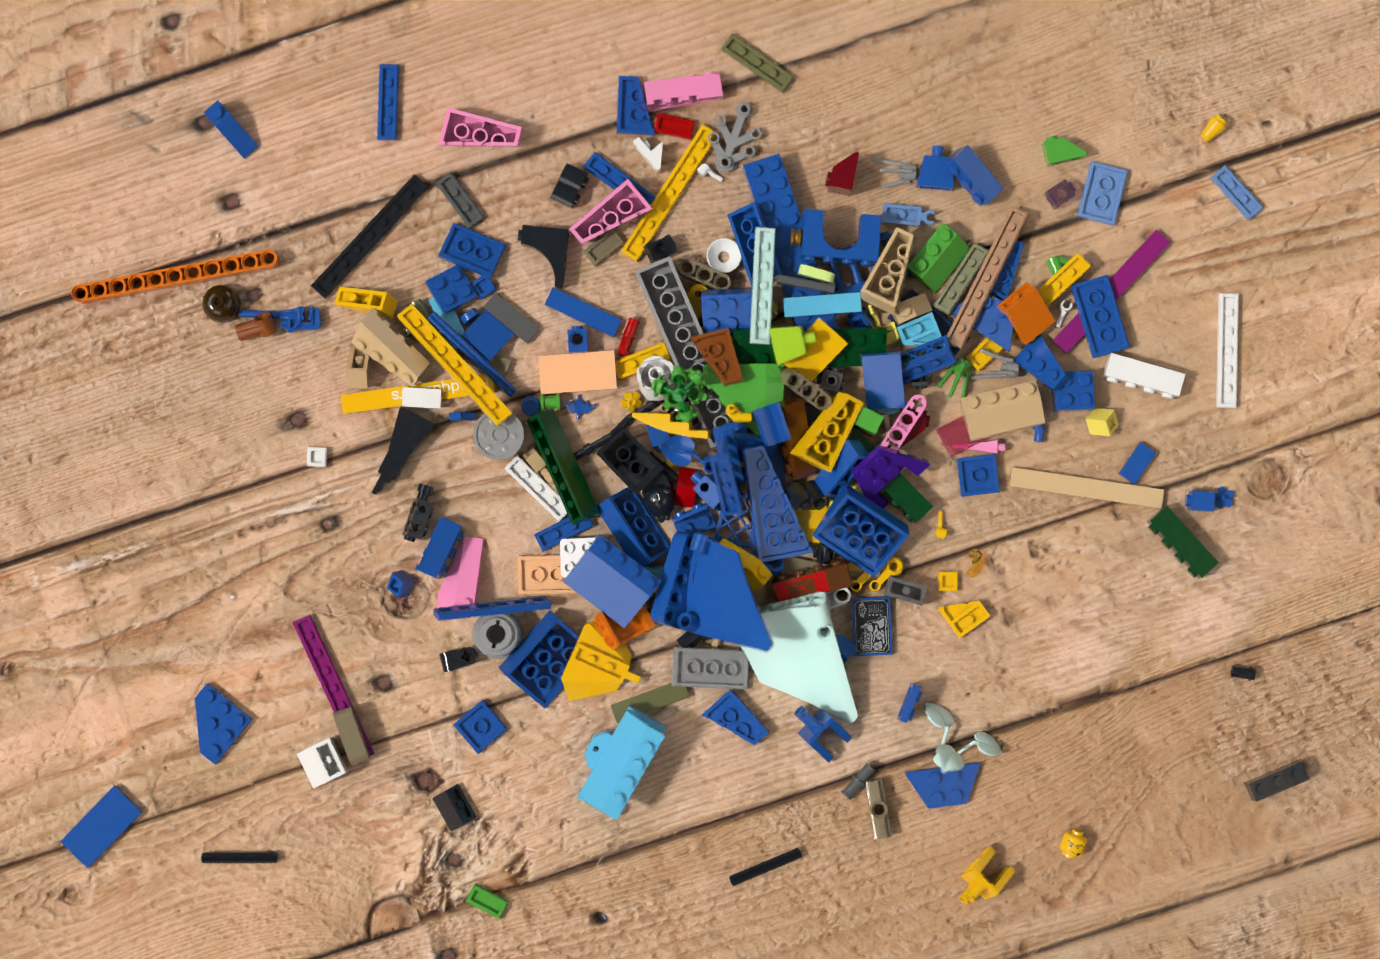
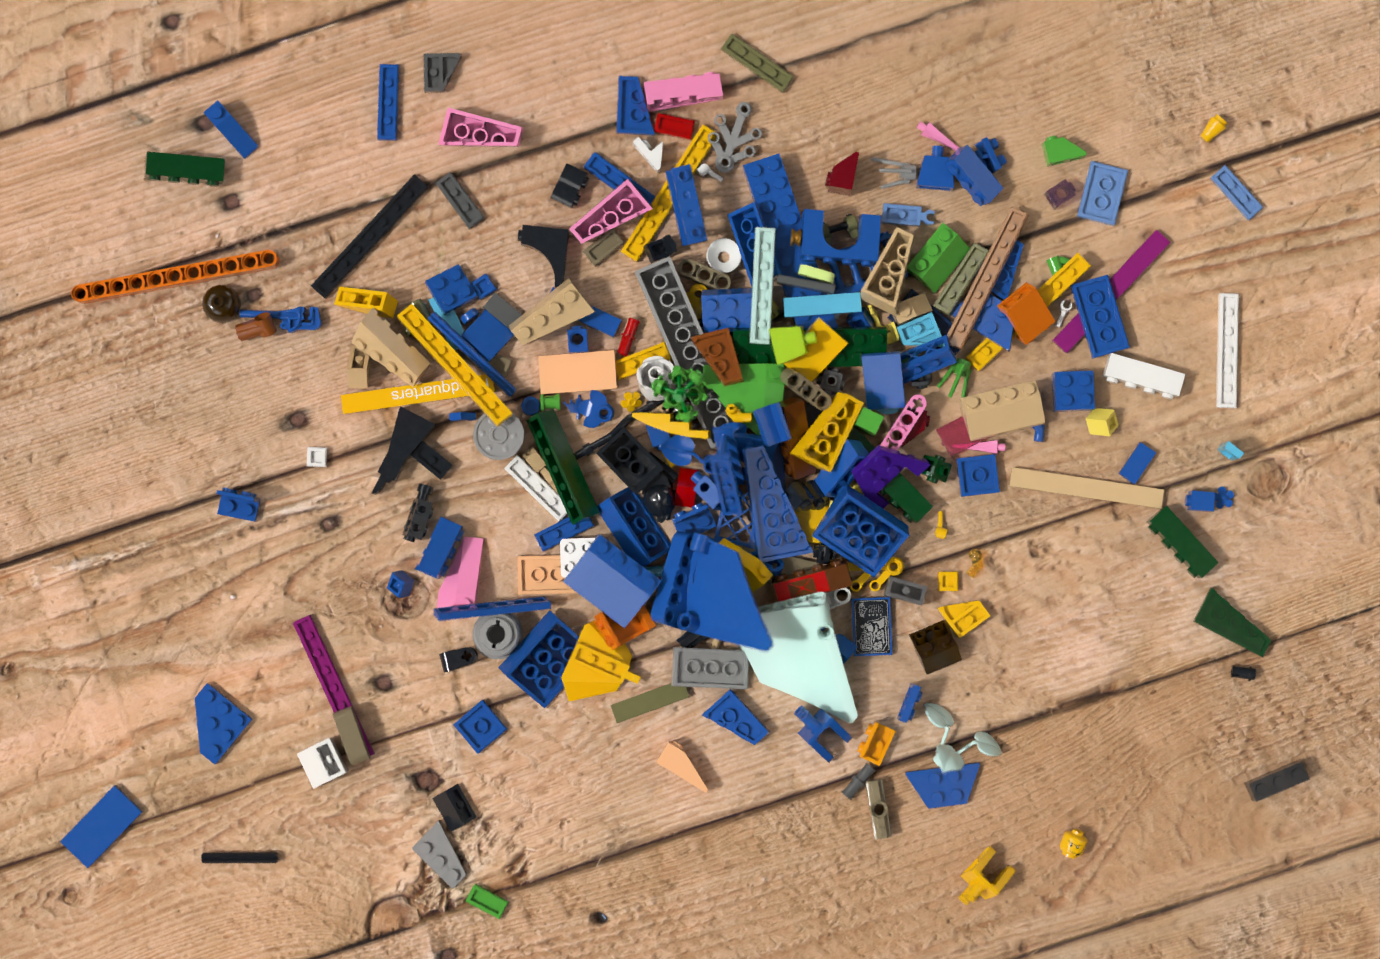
white tile [402,387,442,409] -> none
blue tile [438,223,506,279] -> none
medium azure piece [577,705,668,820] -> none
black axle [729,848,802,886] -> none
light grey plant [970,349,1019,379] -> none
blue wing [1013,334,1068,392] -> none
none -> dark green wedge [144,151,225,187]
none -> blue bracket [216,487,261,522]
none -> black plate [411,441,453,480]
none -> light grey wing [411,820,467,889]
none -> dark grey wing [424,53,461,93]
none -> tan wedge [509,278,595,345]
none -> blue plate [576,390,614,428]
none -> light nougat slope [656,741,708,792]
none -> blue fence [665,164,707,246]
none -> olive piece [823,214,858,246]
none -> light orange bracket [857,721,896,766]
none -> dark brown slope [909,620,962,675]
none -> bright pink piece [917,121,960,151]
none -> dark green brick [921,455,952,484]
none -> blue hips [975,137,1007,174]
none -> dark green wing [1193,587,1271,657]
none -> medium azure tile [1217,441,1244,461]

